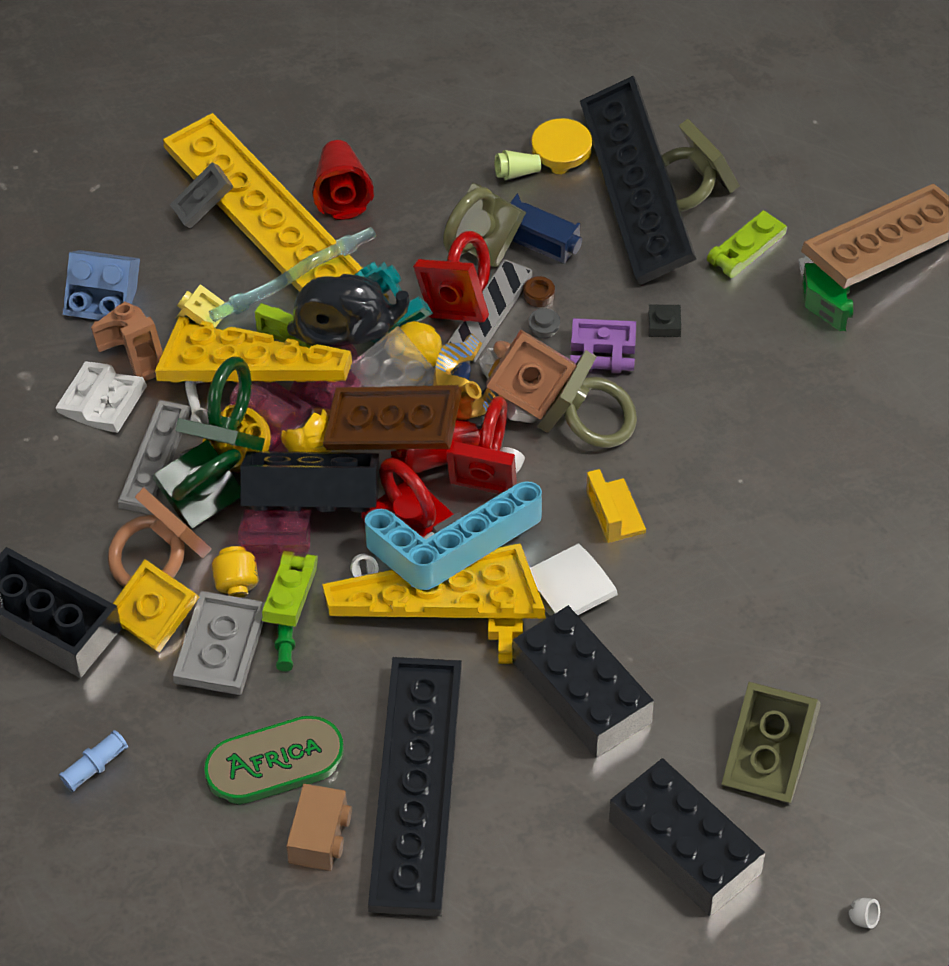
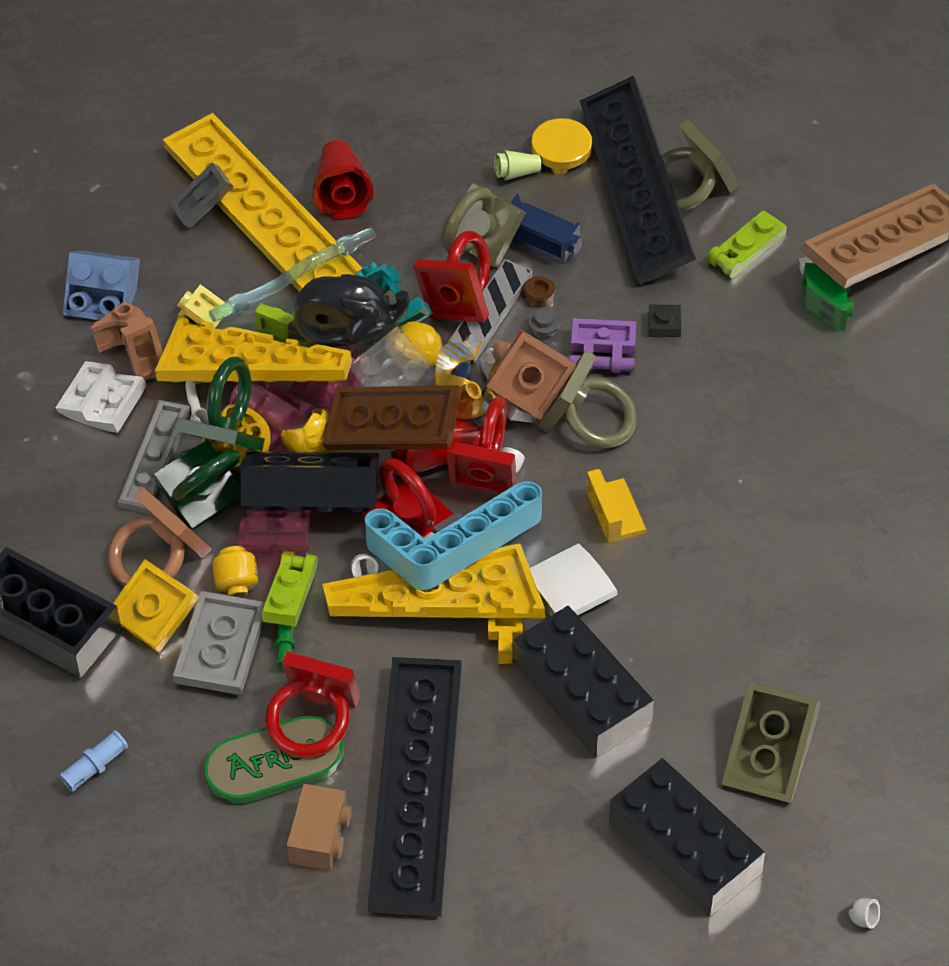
none -> red tile [265,651,360,758]

